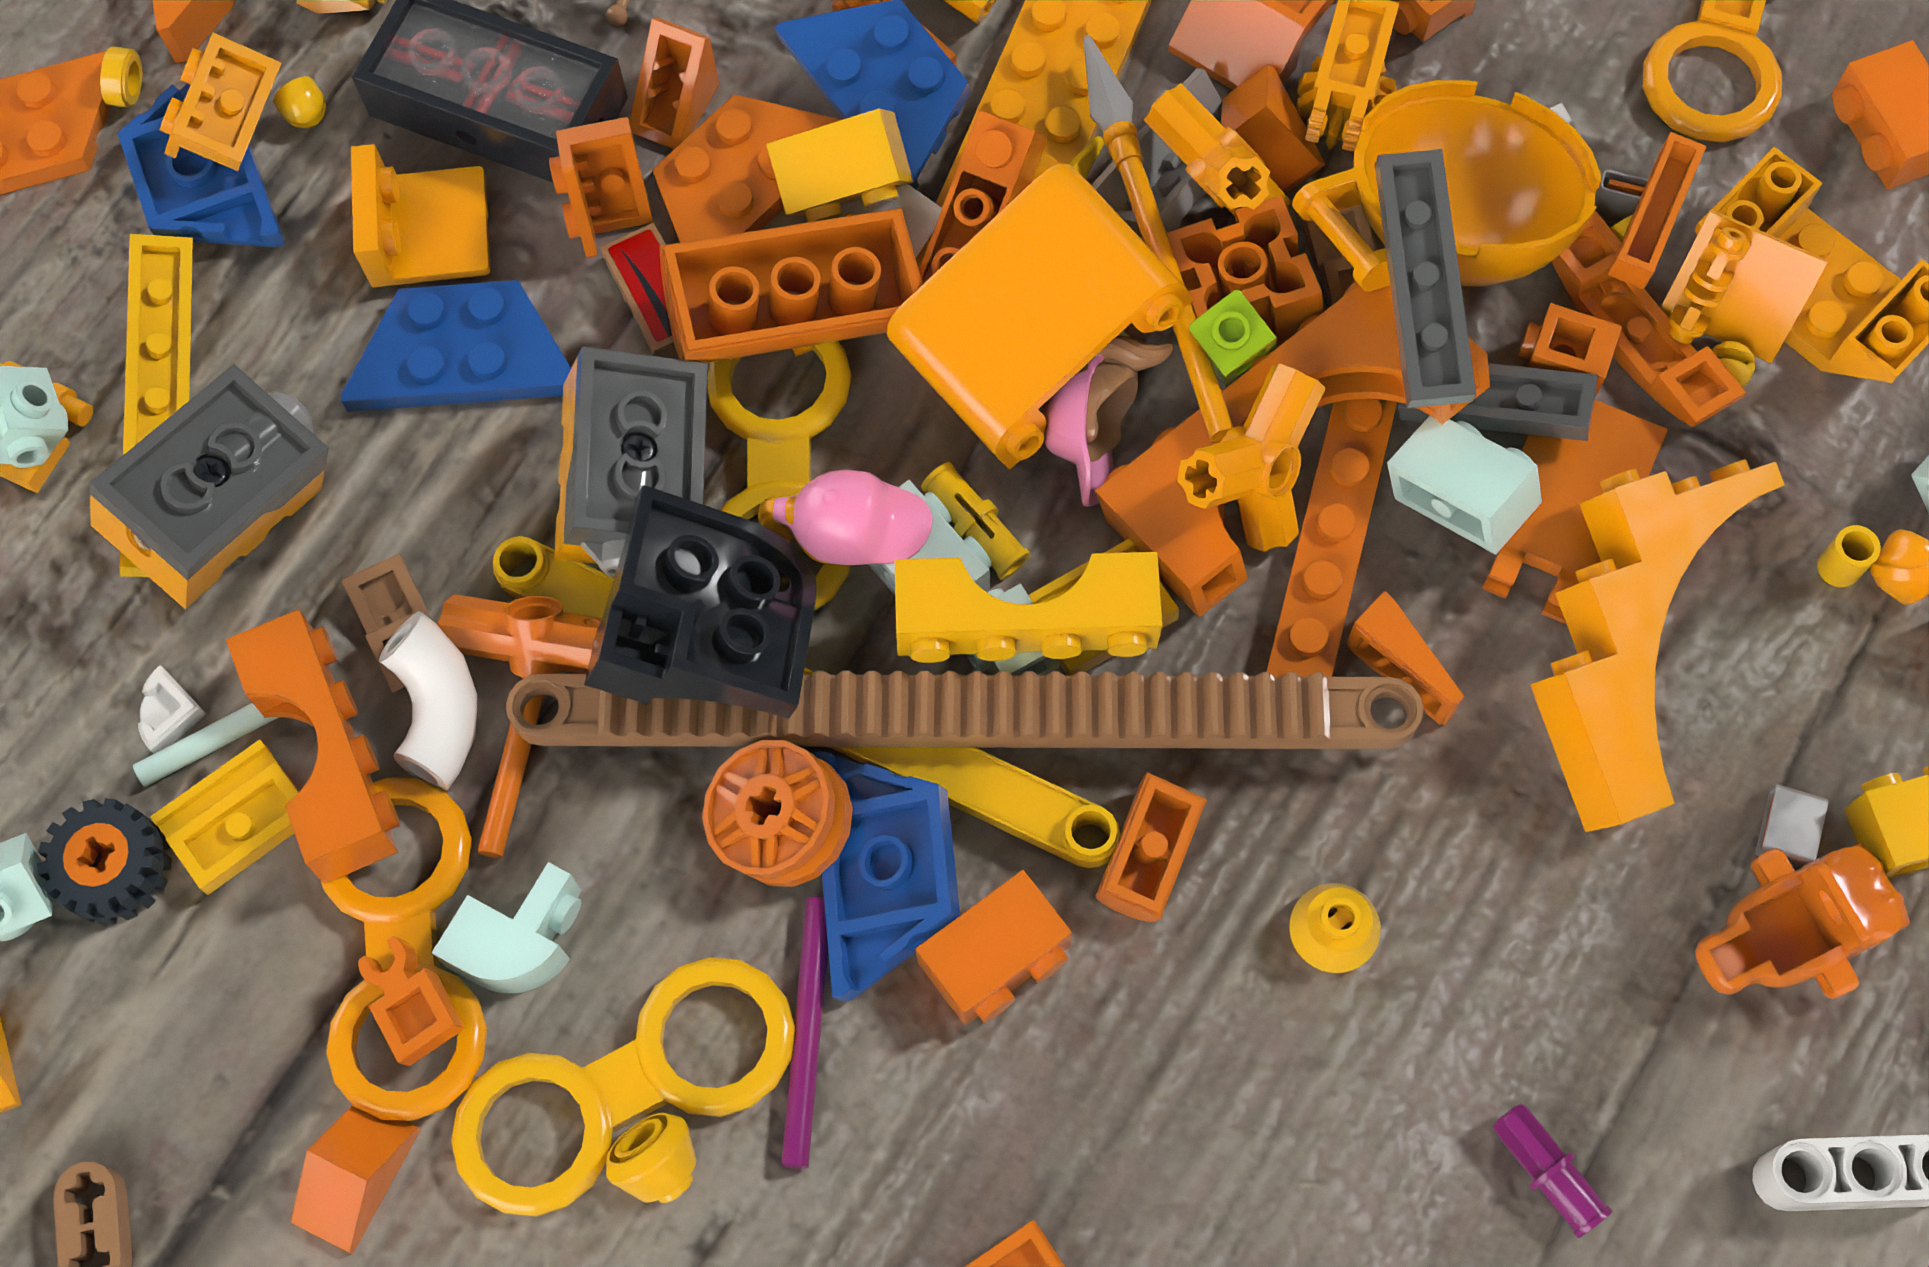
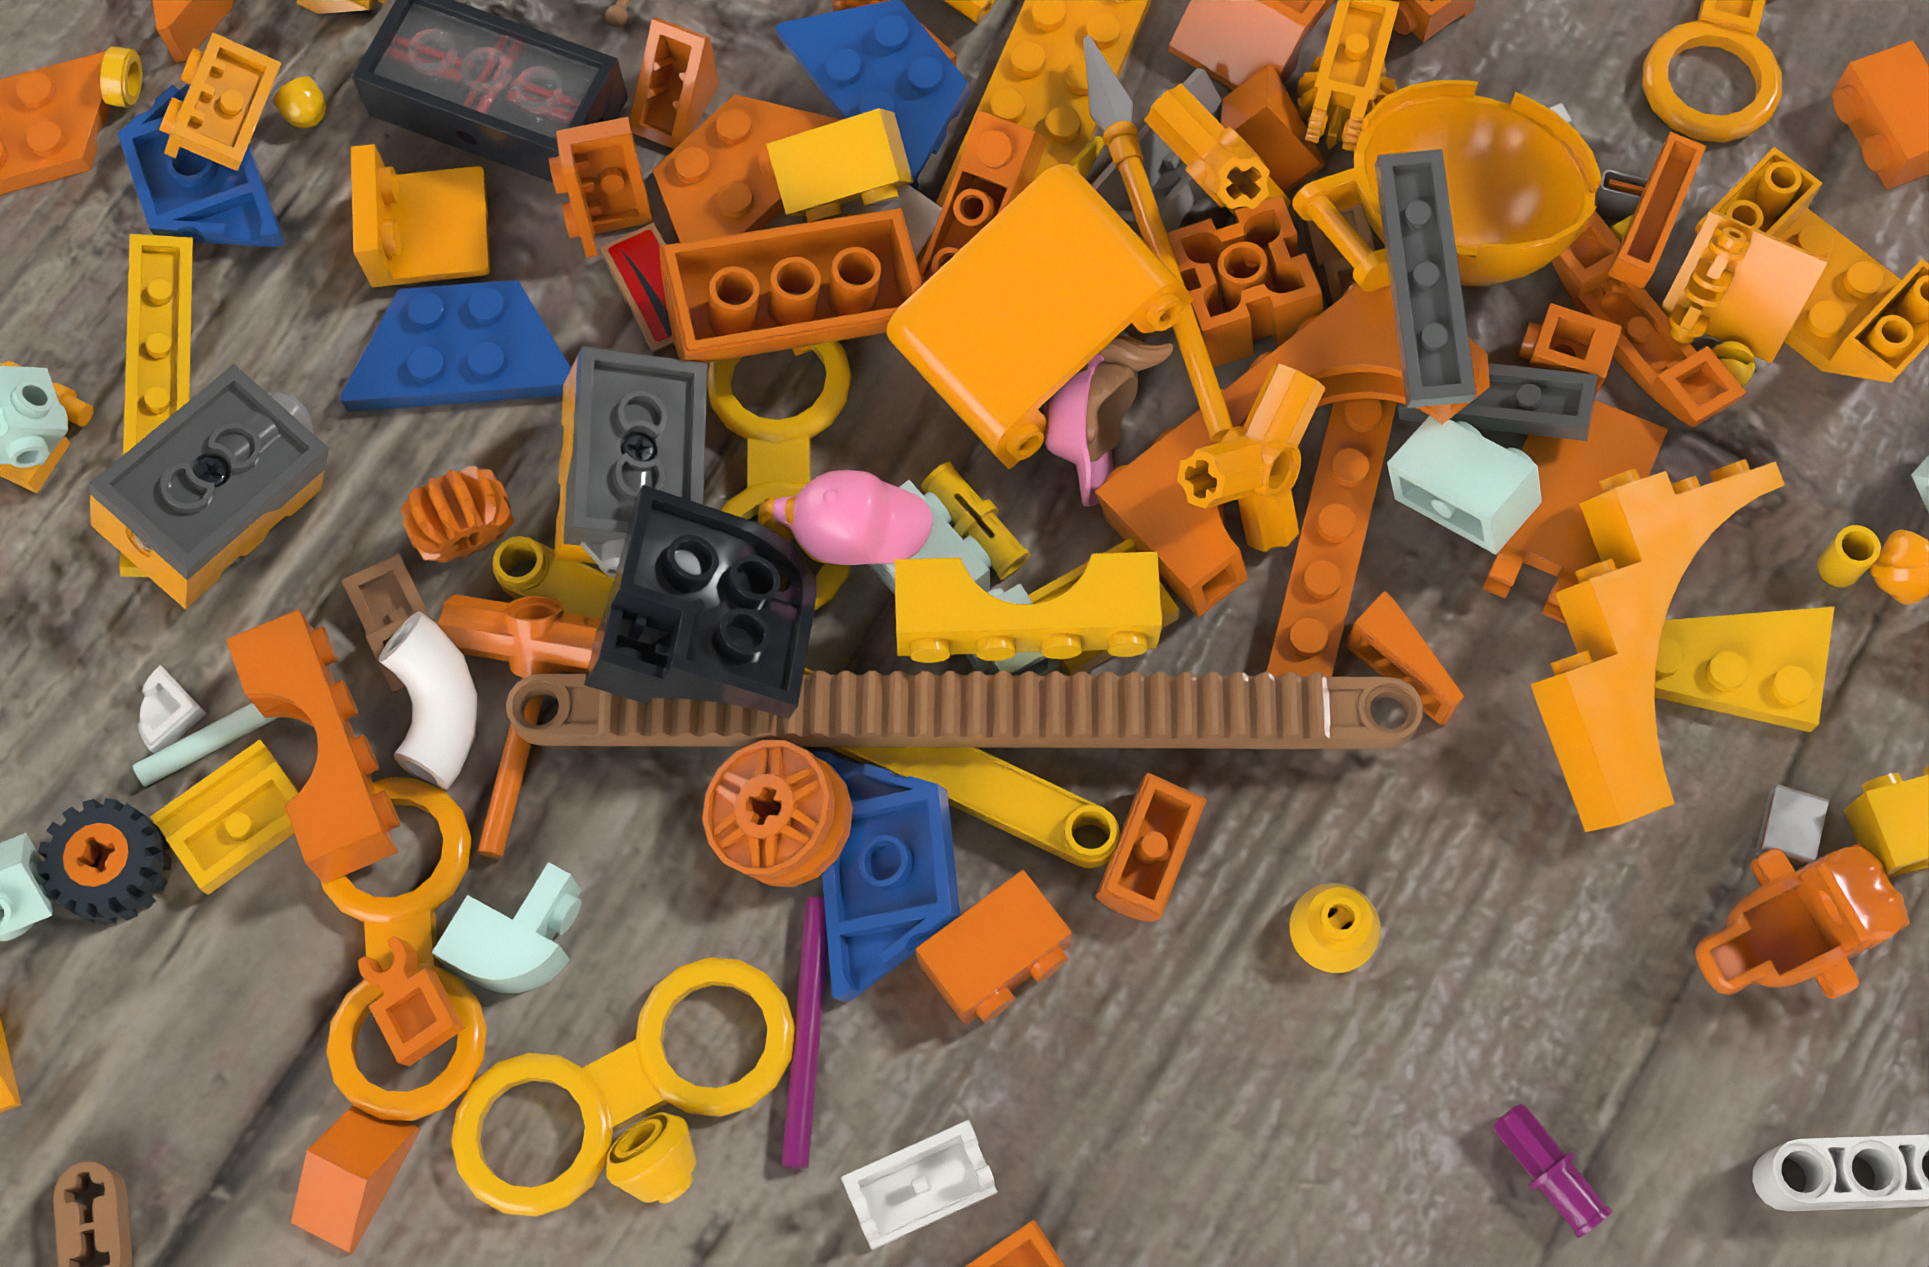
lime bracket [1189,290,1277,386] -> none
none -> orange gear [400,466,514,563]
none -> white hinge [841,1120,998,1251]
none -> yellow wing [1655,607,1835,732]

